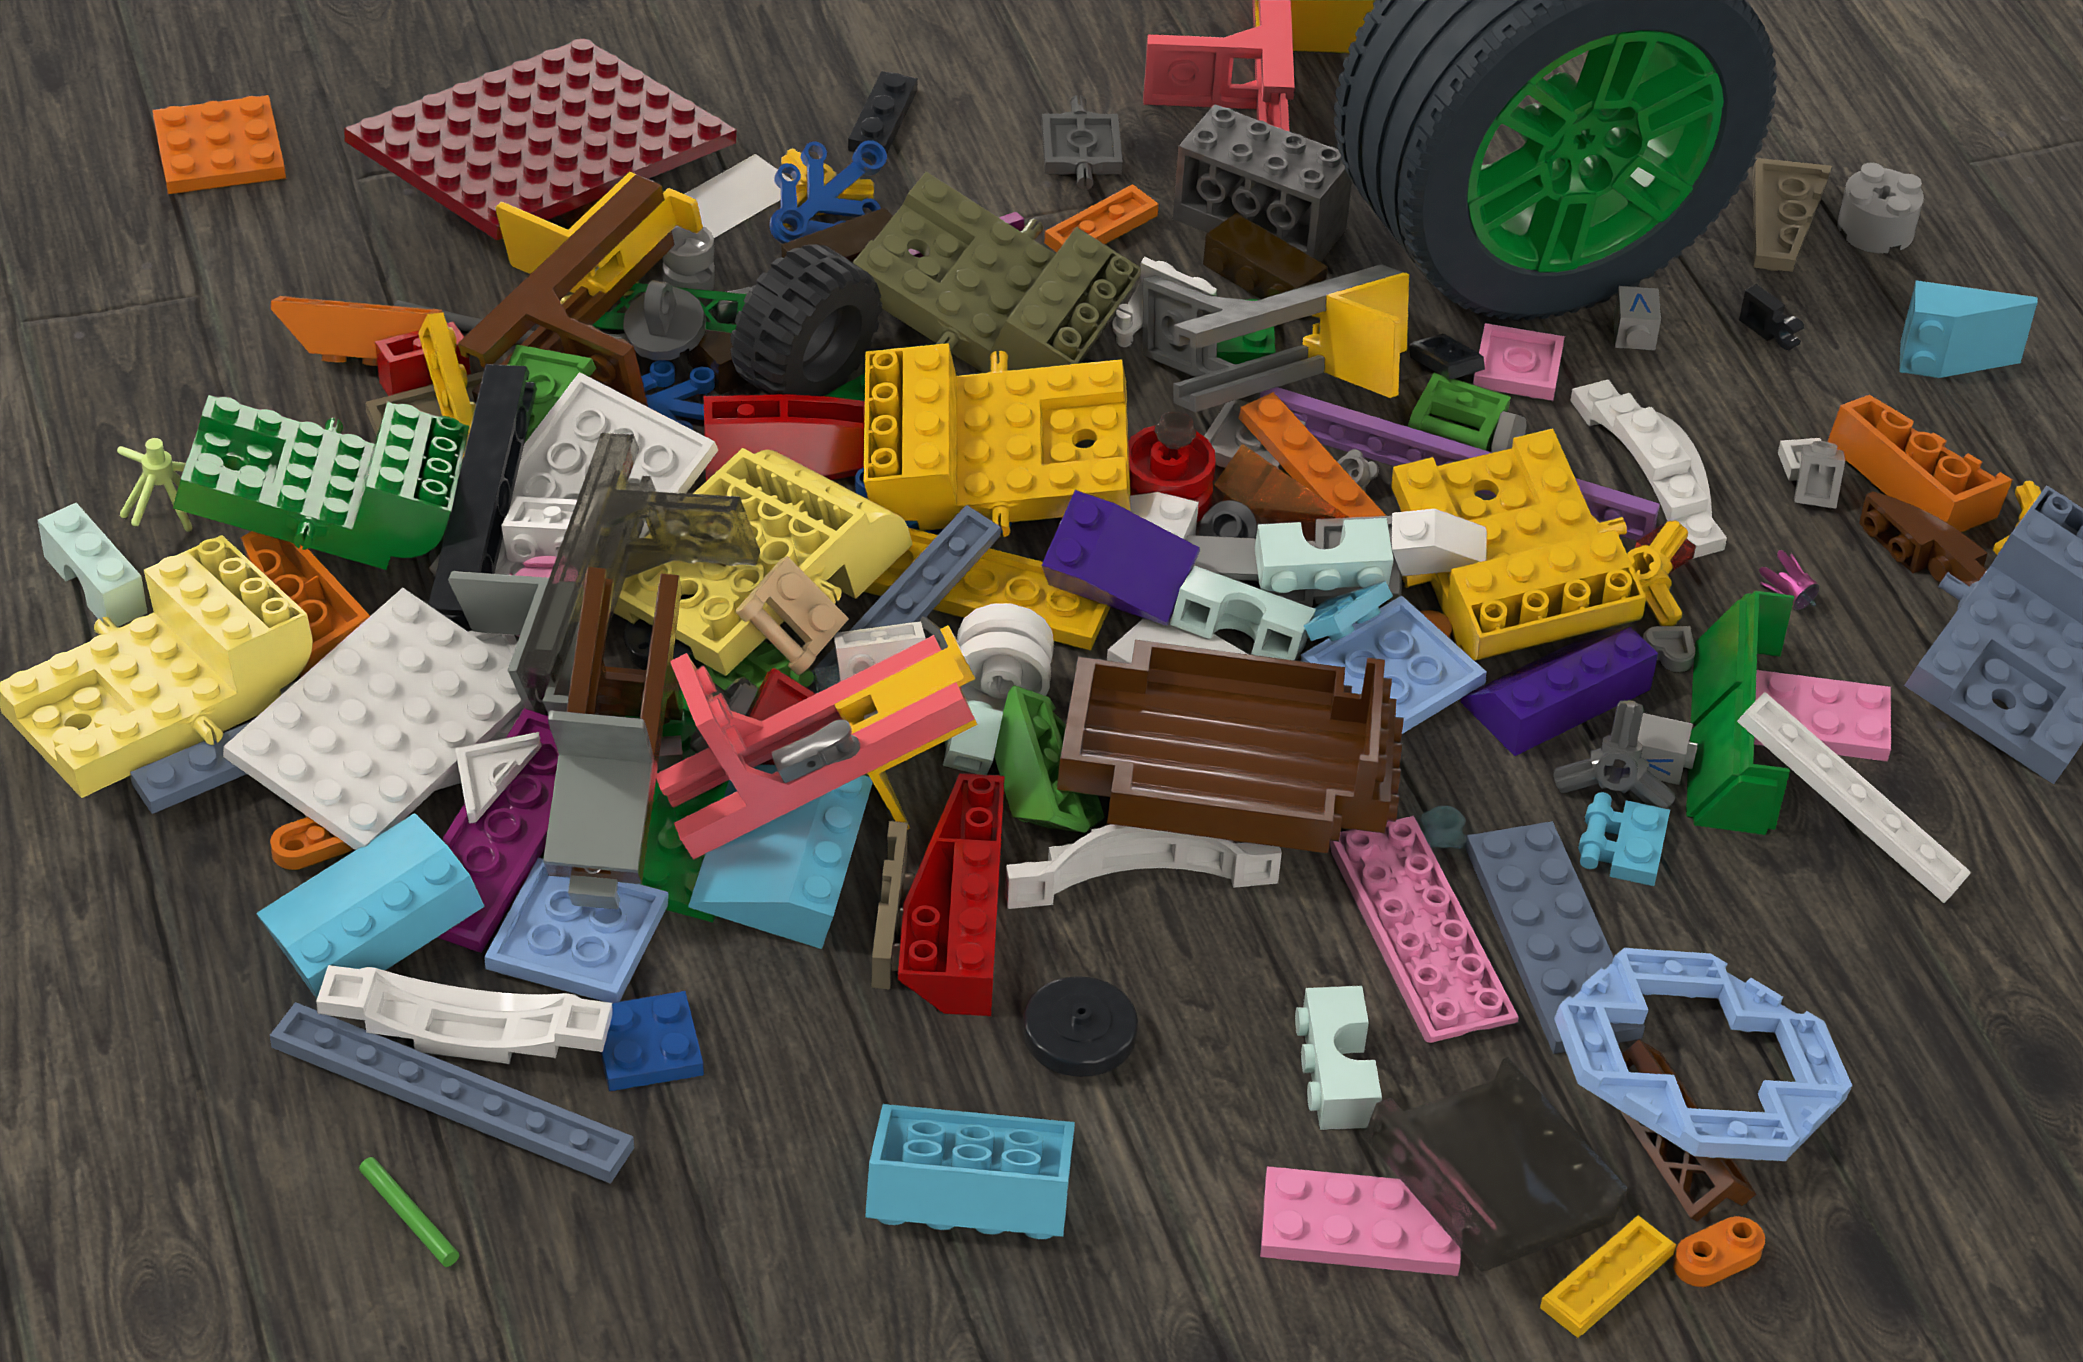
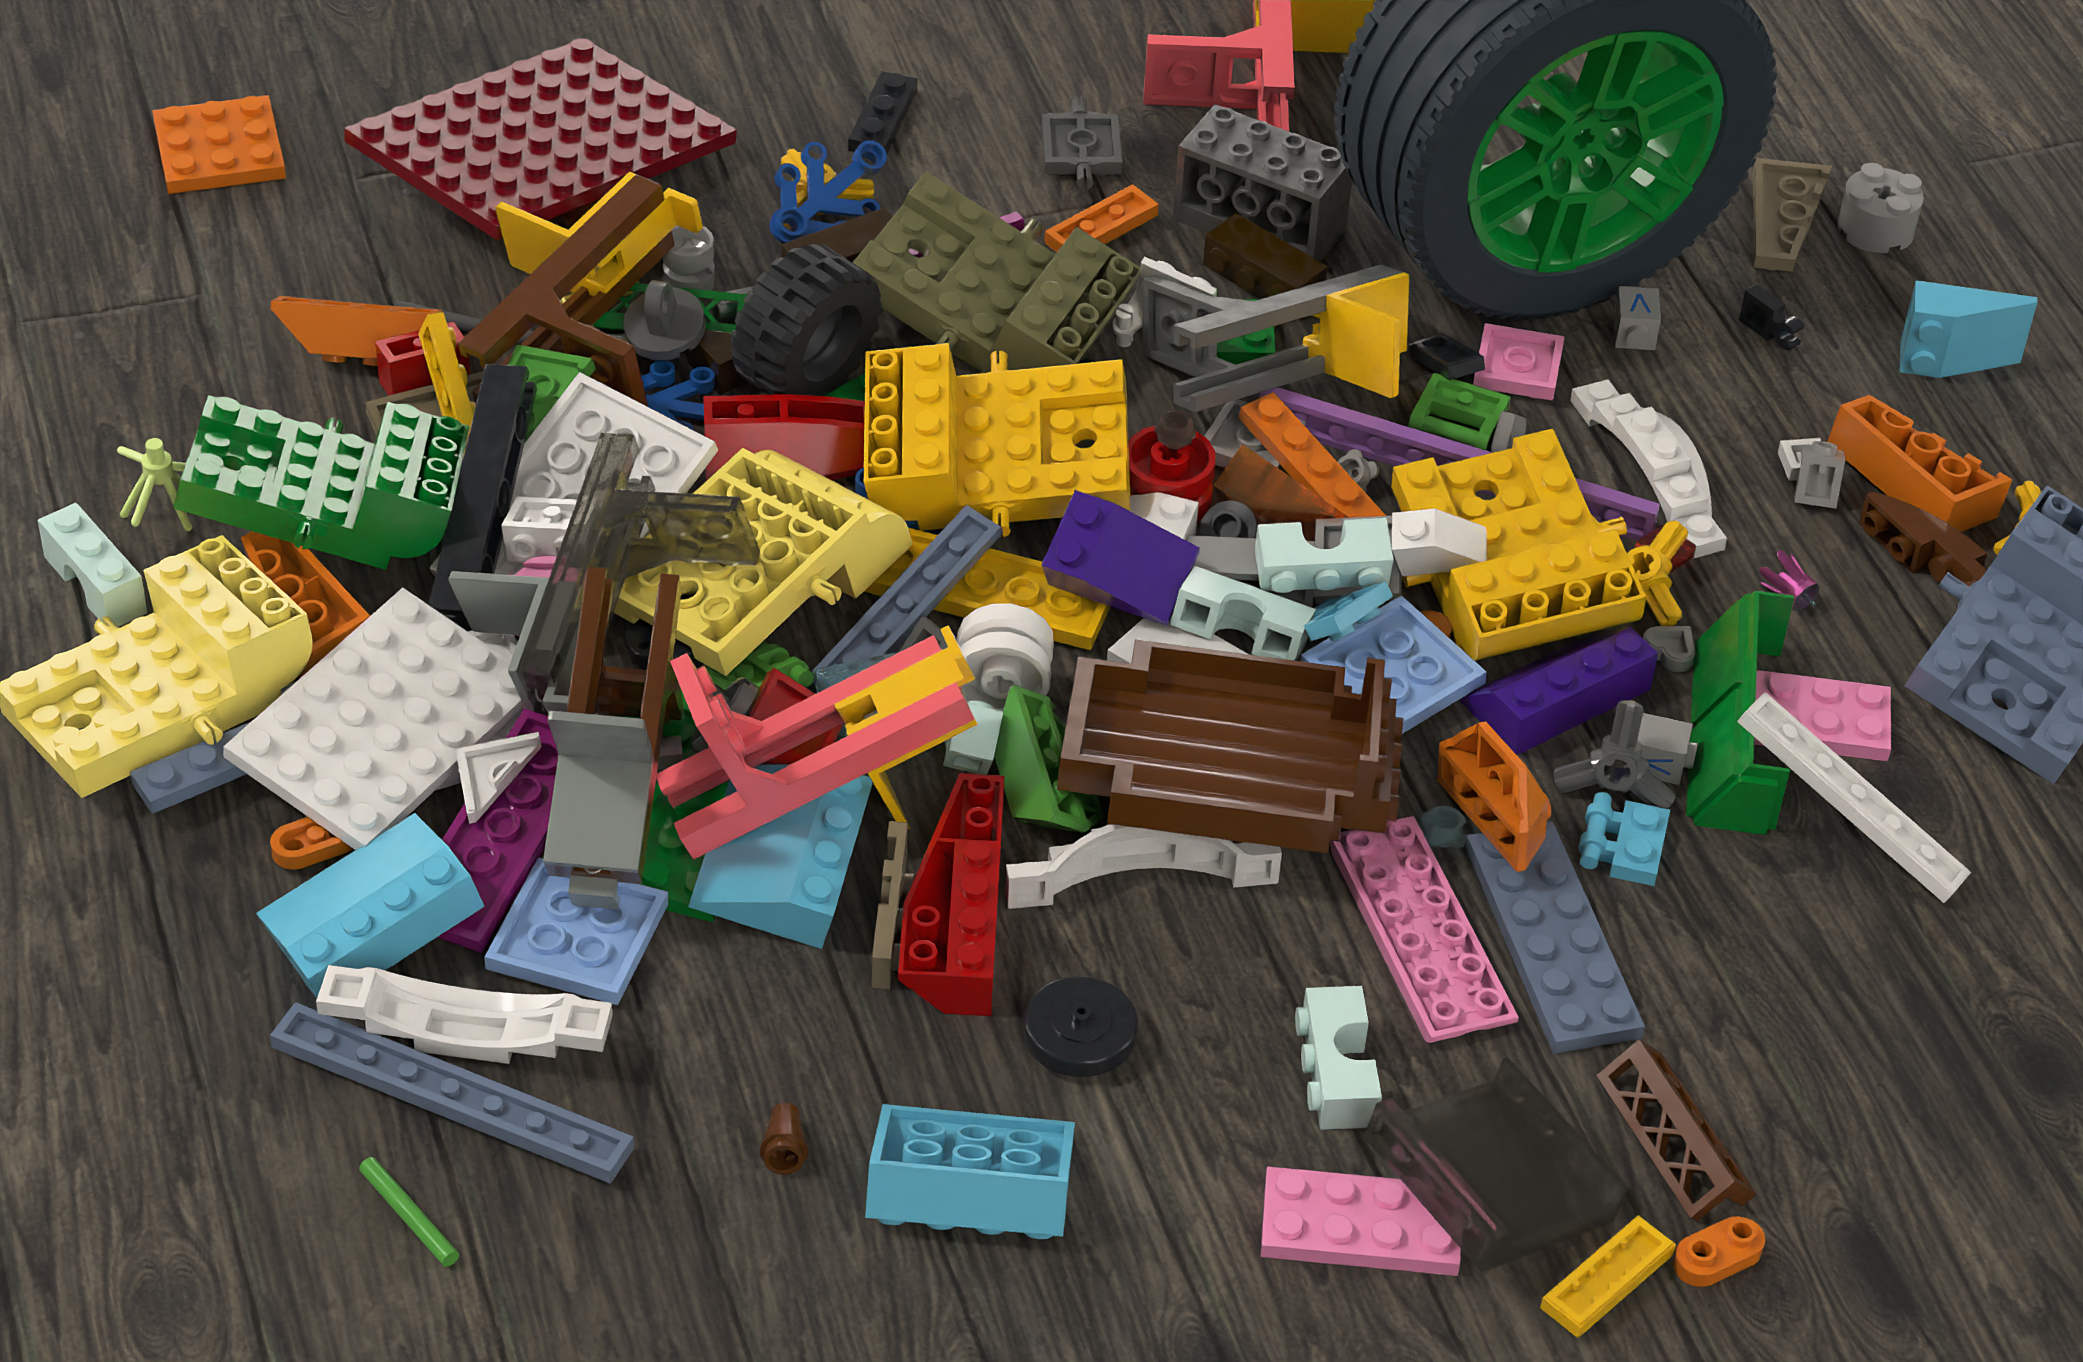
blue plate [600,991,704,1091] -> none
white sticker [685,154,792,238] -> none
tan plate [736,556,849,675] -> none
flat silver bar [772,720,860,783] -> none
white bracket [834,621,925,682] -> none
light blue plate [1554,948,1852,1161] -> none
none -> reddish brown cone [759,1103,809,1175]
none -> orange wedge [1437,721,1551,872]

